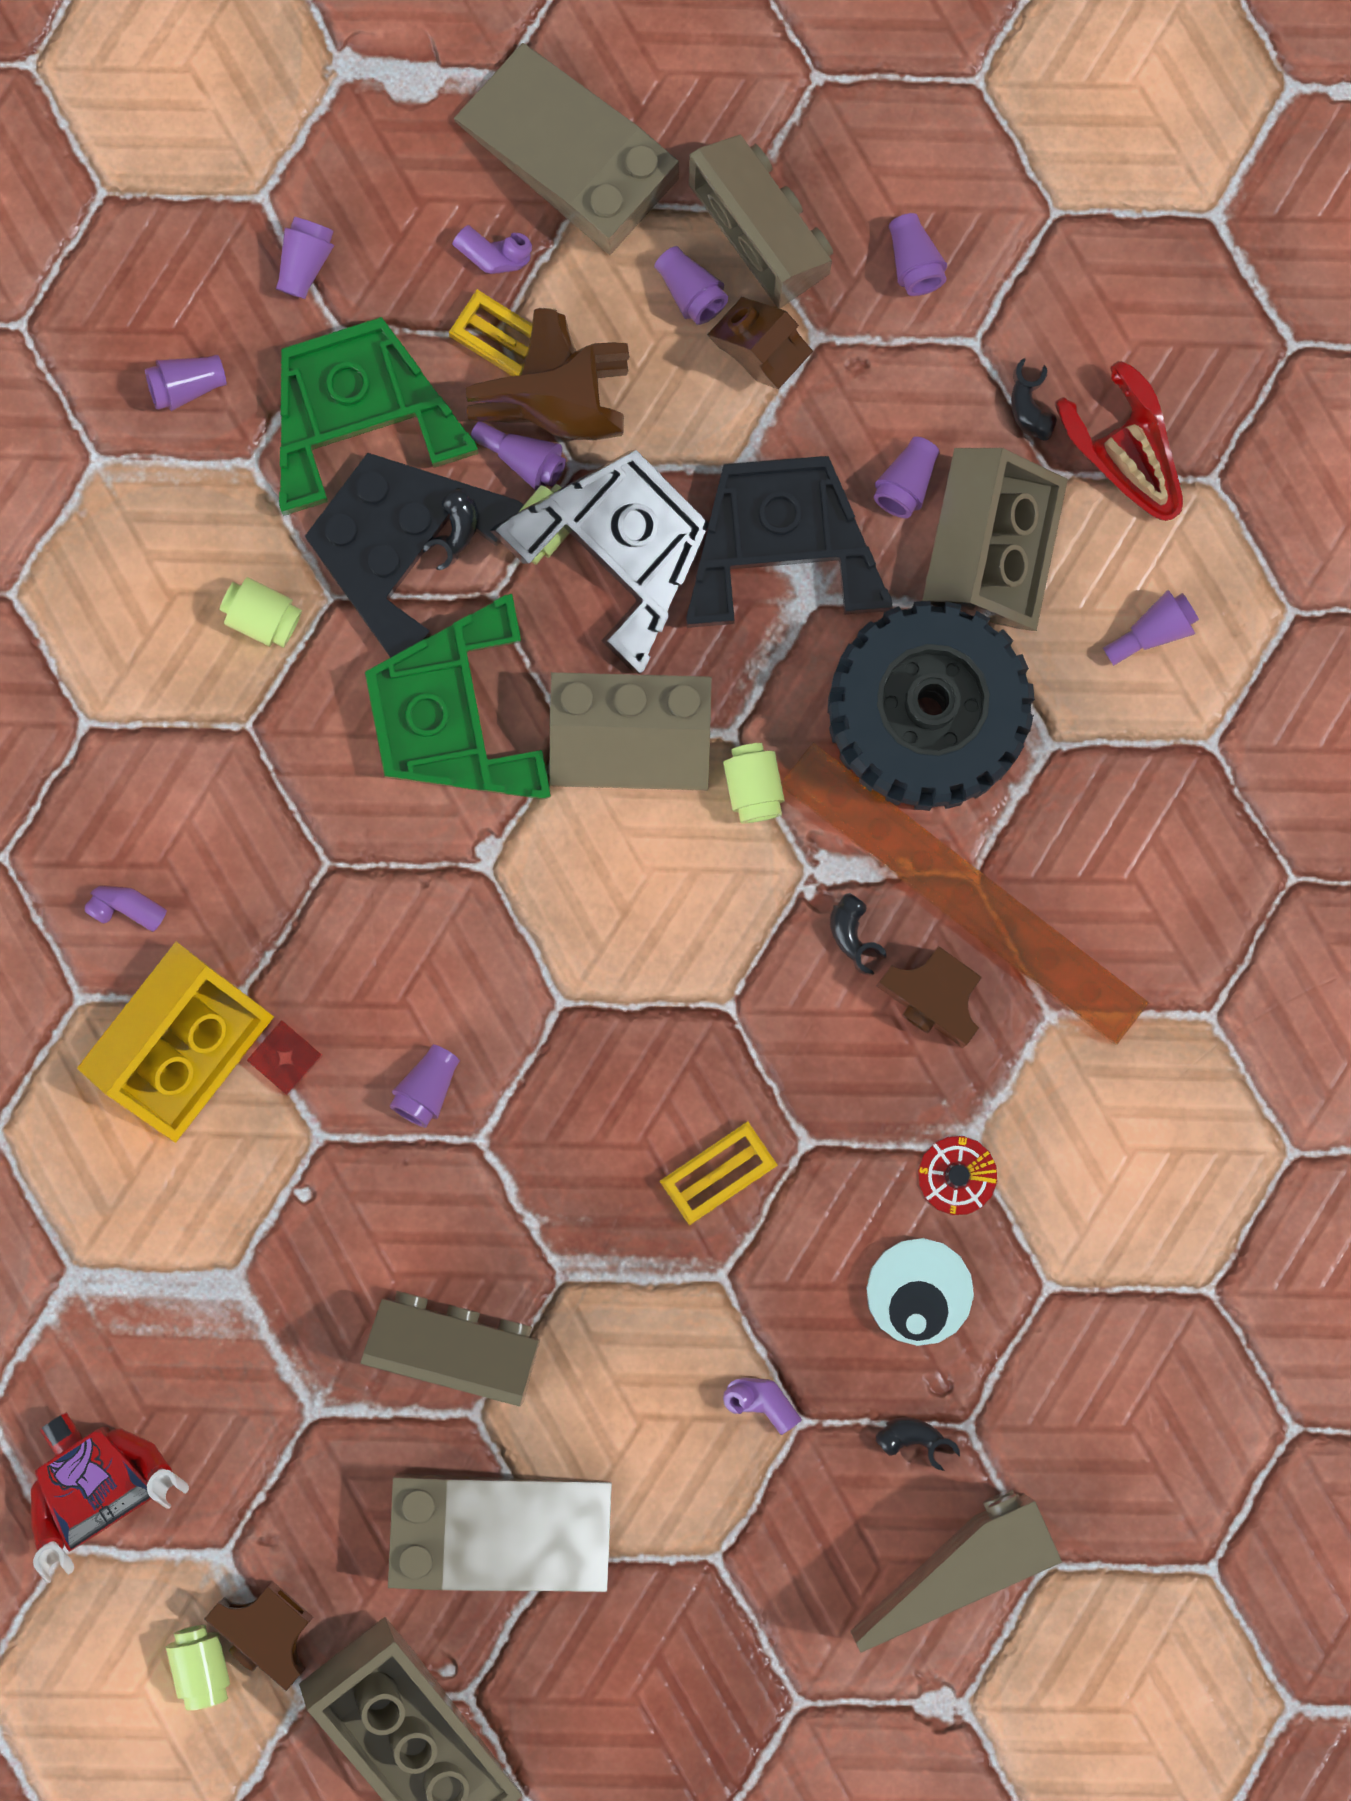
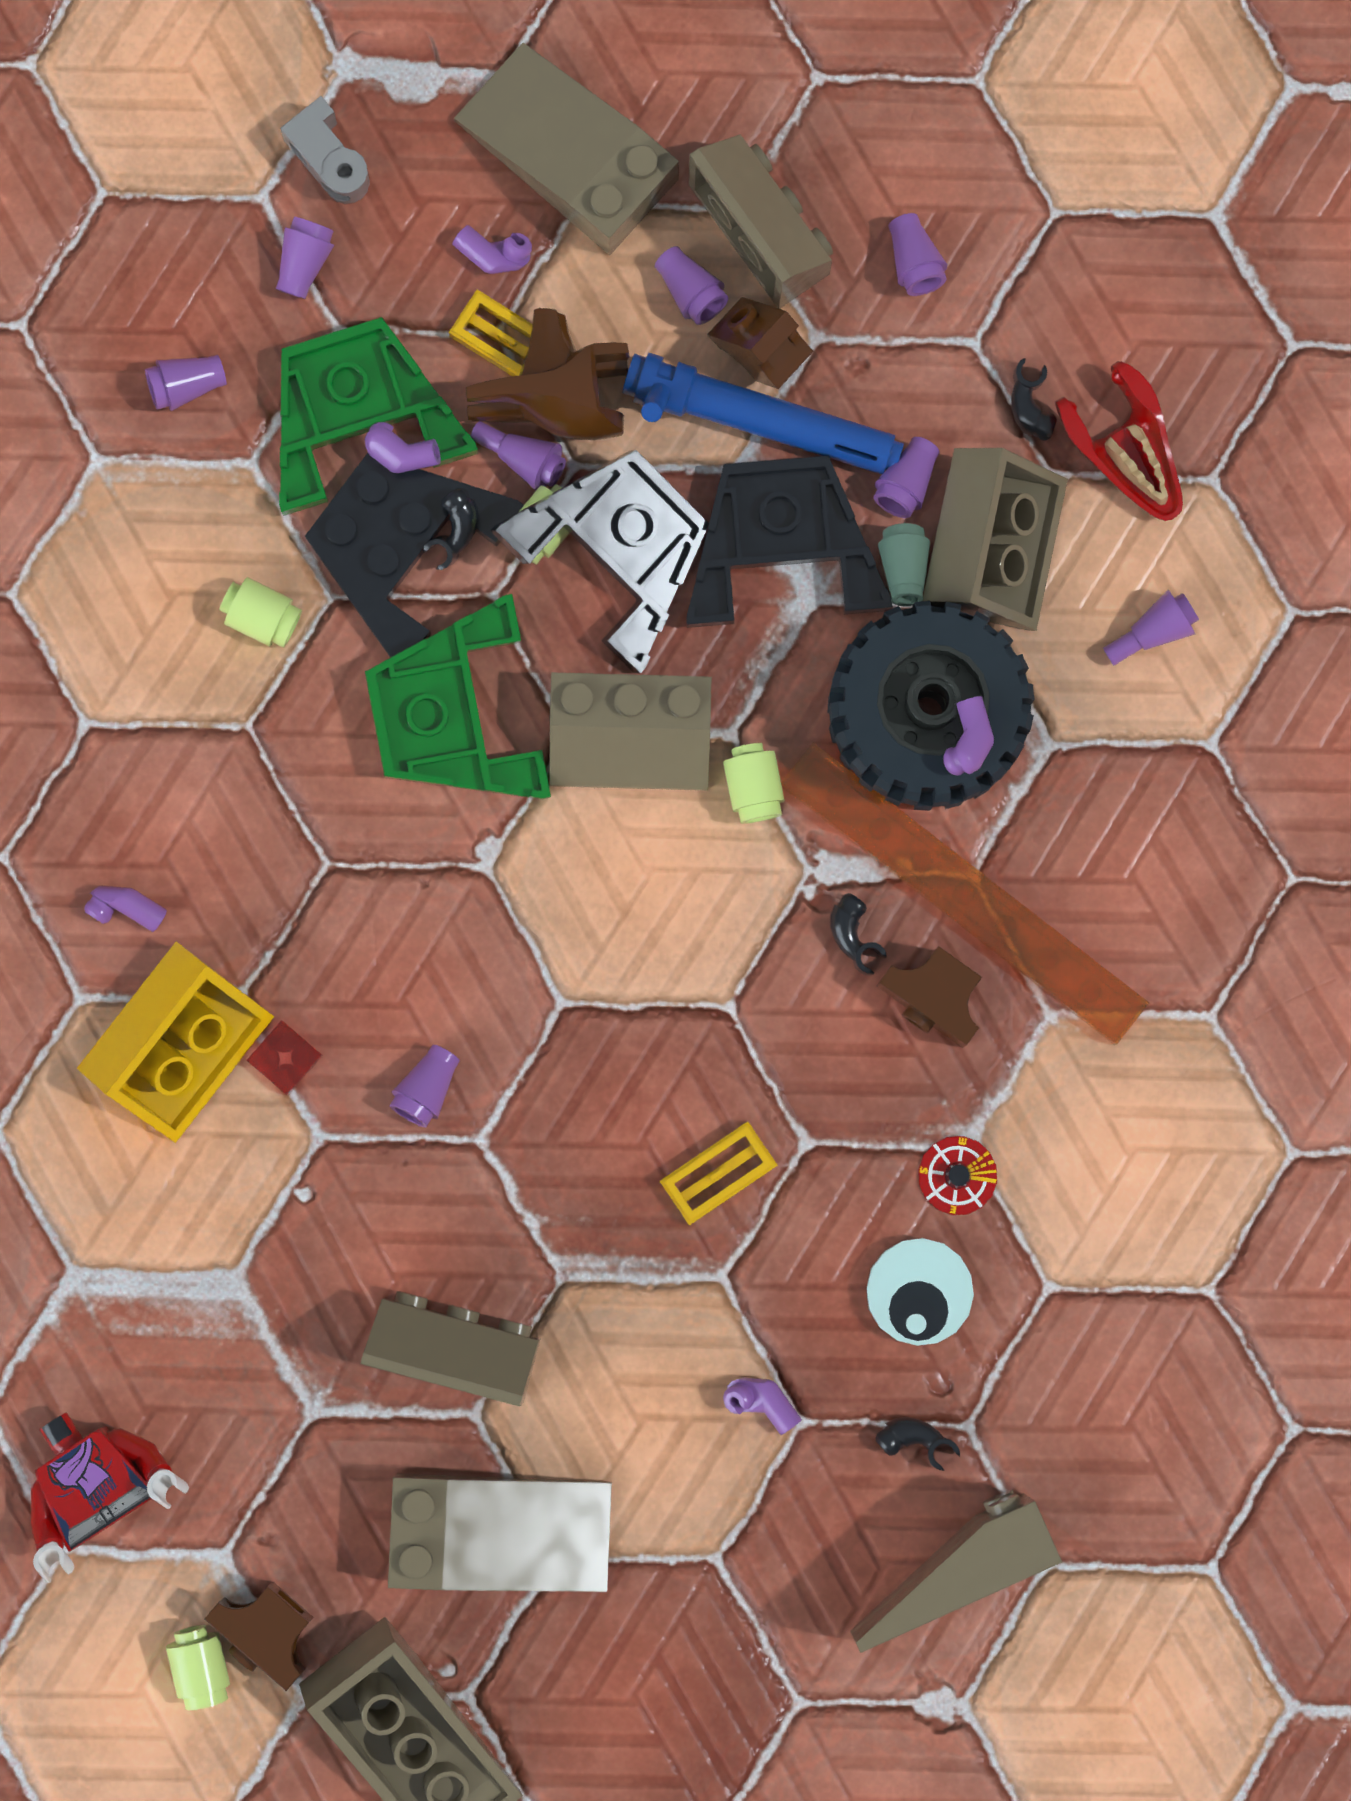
none -> light grey leg [280,96,370,204]
none -> medium lavender arm [364,422,441,473]
none -> blue cylinder [622,352,904,474]
none -> sand green cone [878,523,930,606]
none -> medium lavender arm [943,696,994,776]

